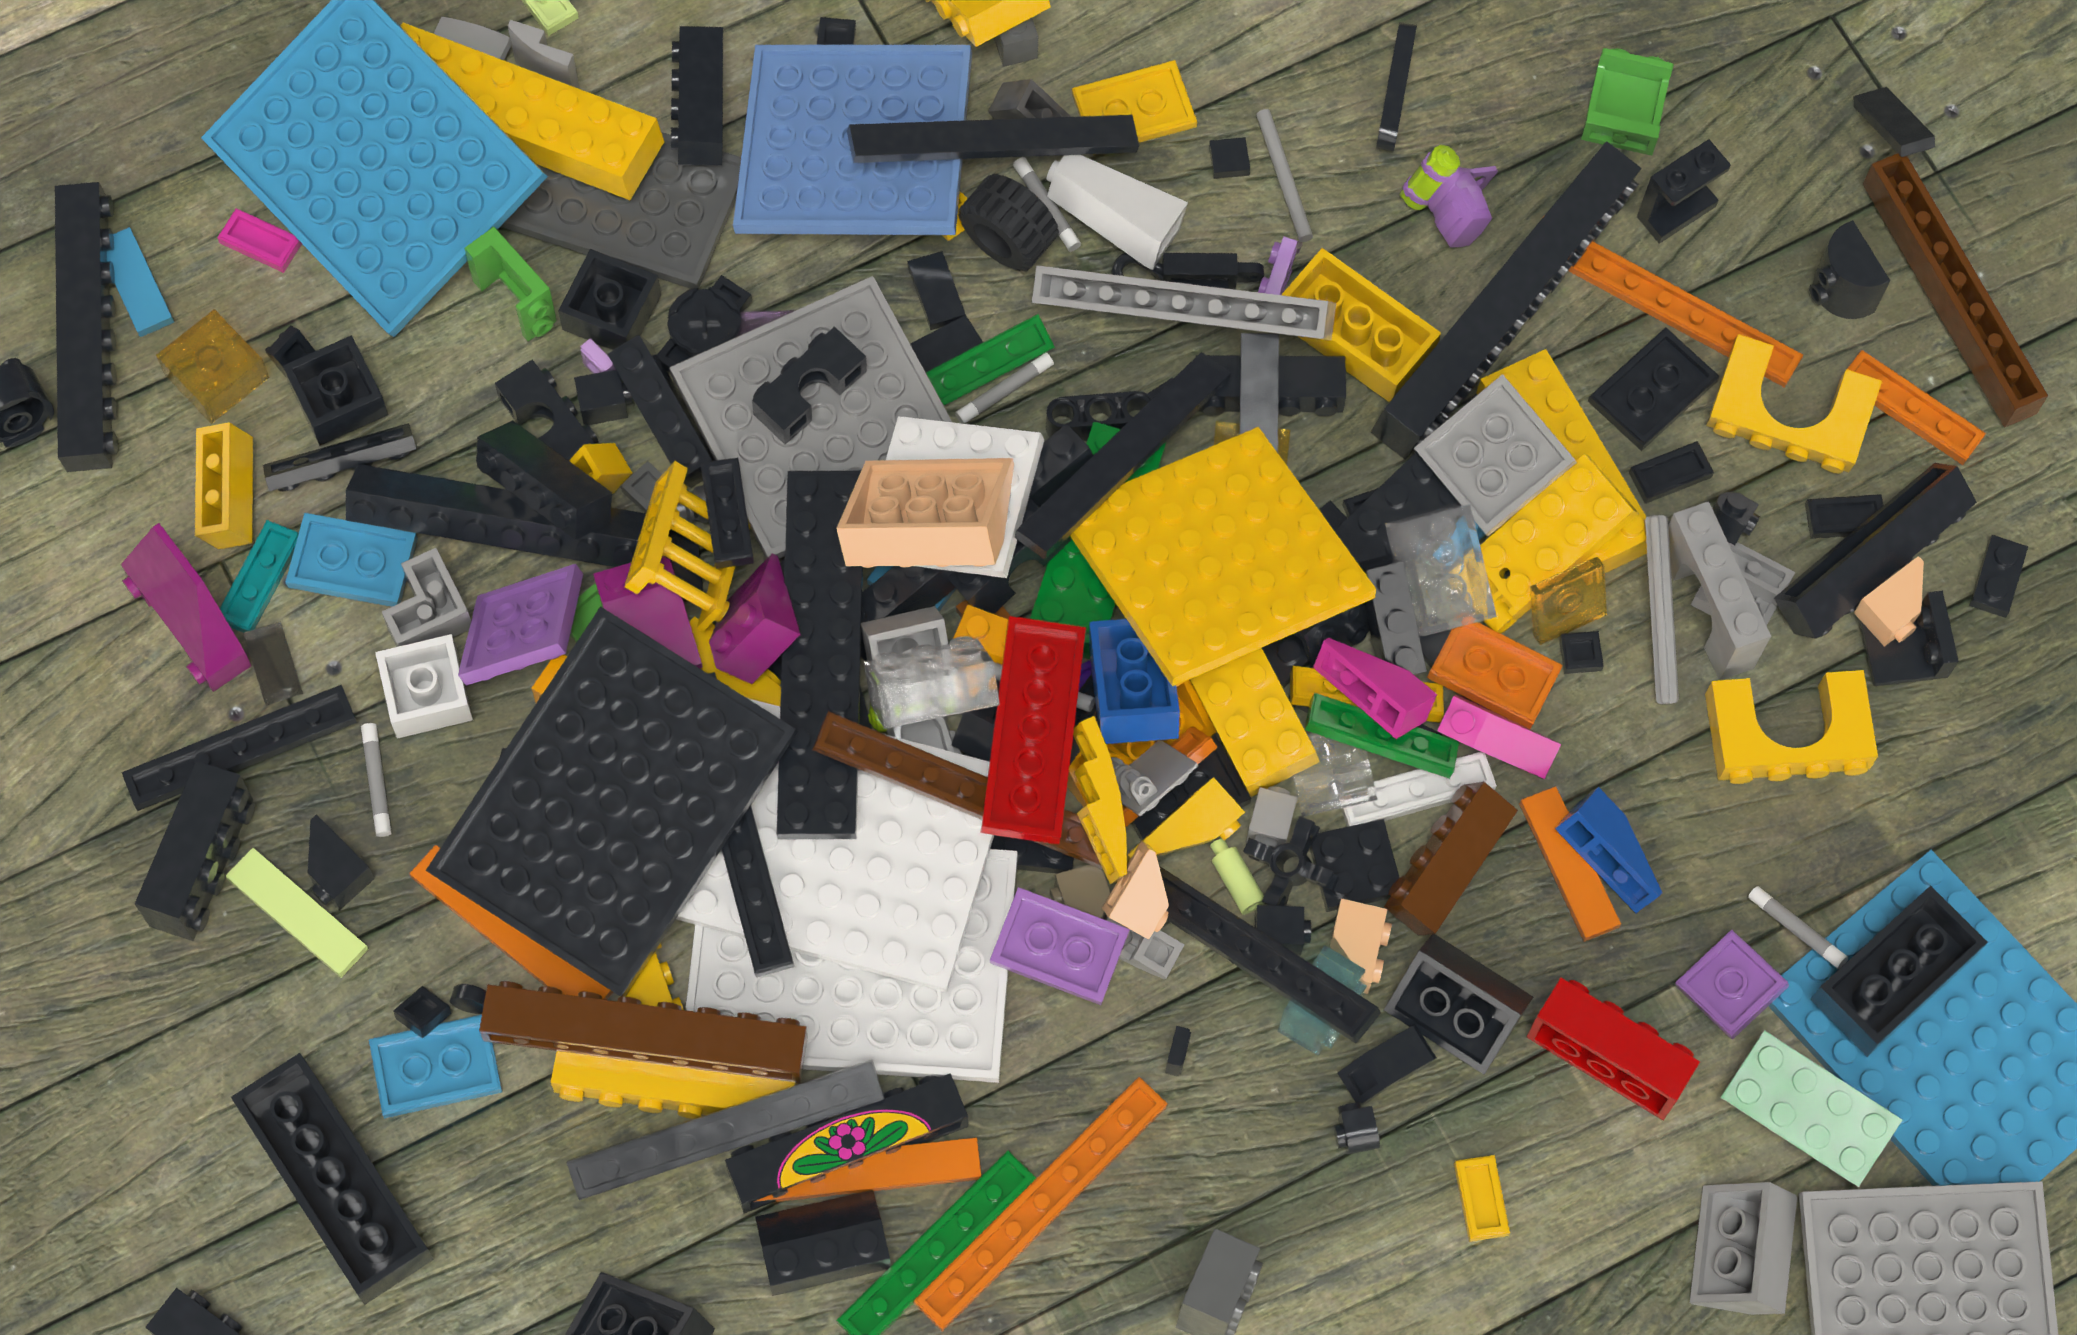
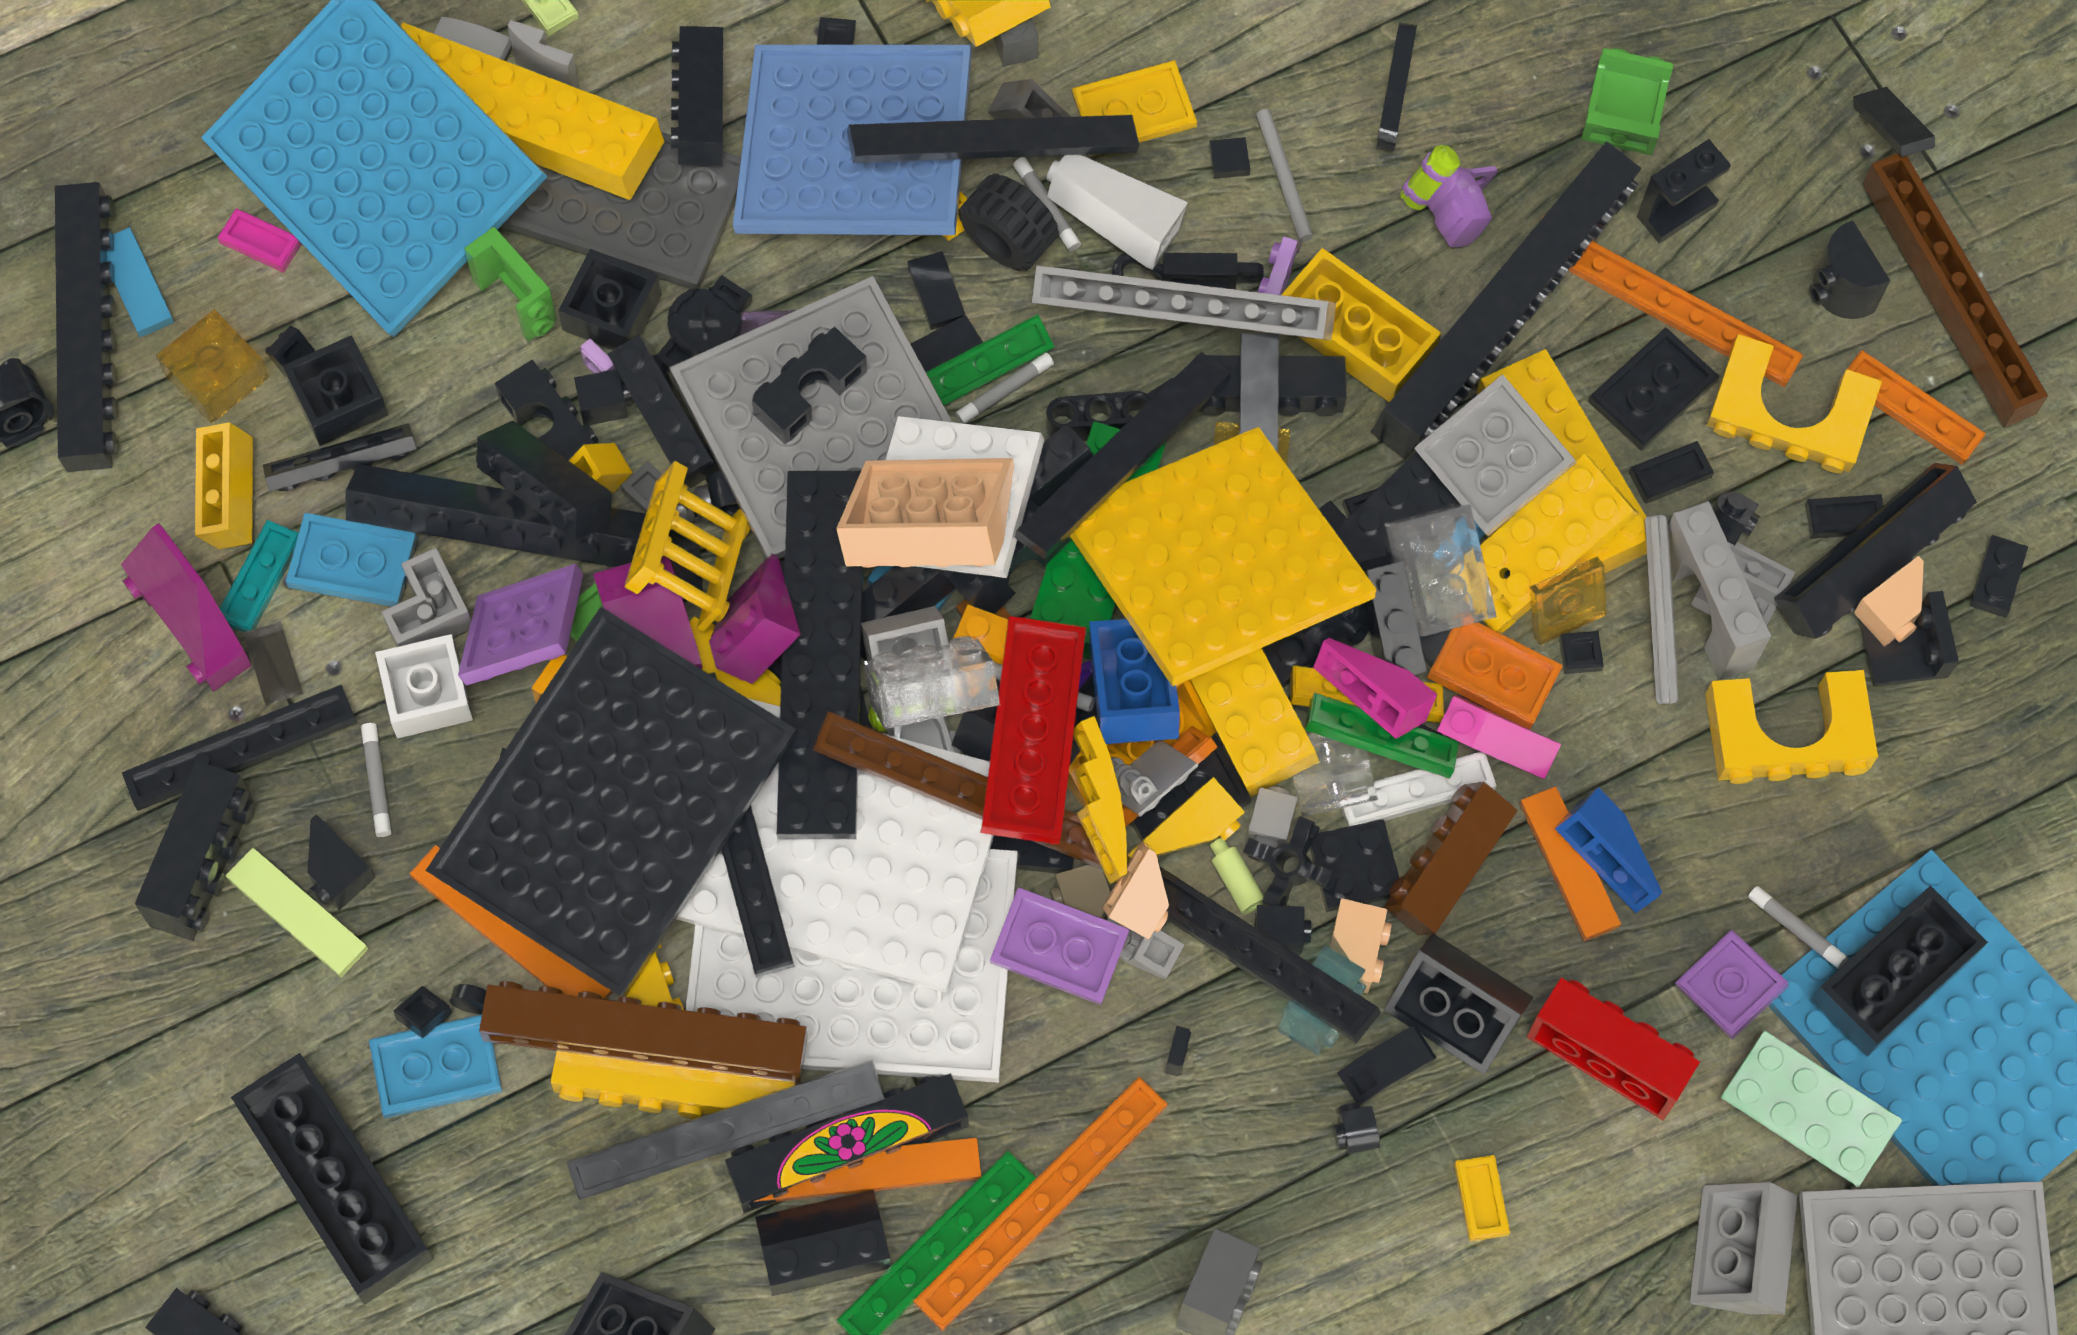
black tile [700,457,754,569] -> none

